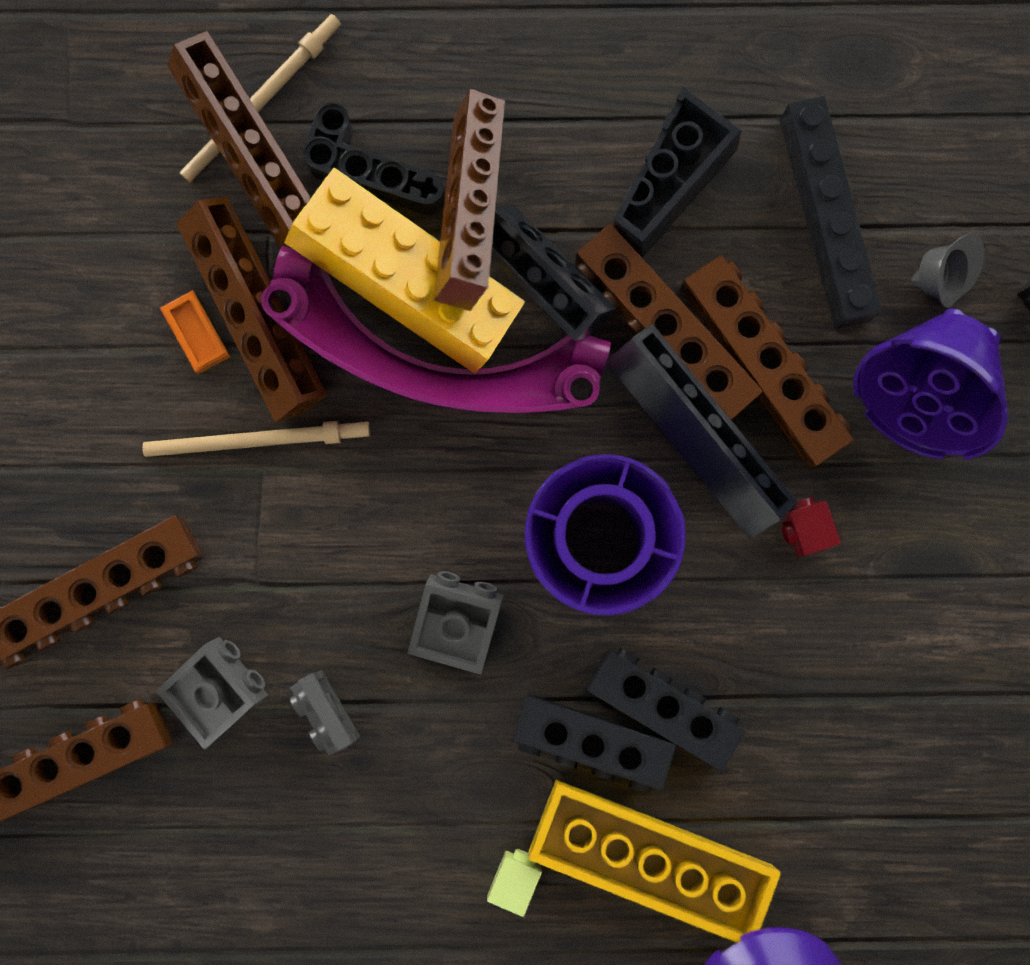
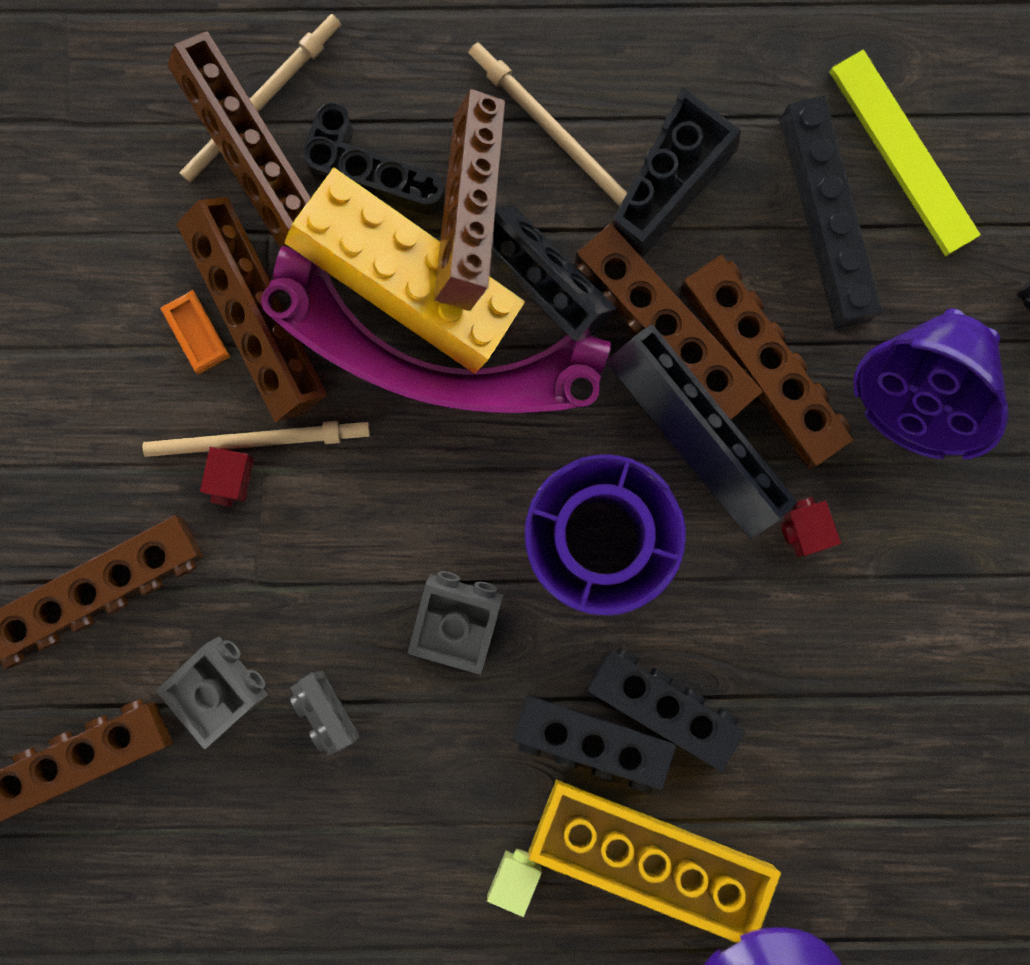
dark grey piece [911,233,984,308] -> none
none -> dark red brick [200,447,254,507]
none -> tan bar [469,42,627,207]
none -> neon yellow tile [830,50,981,257]

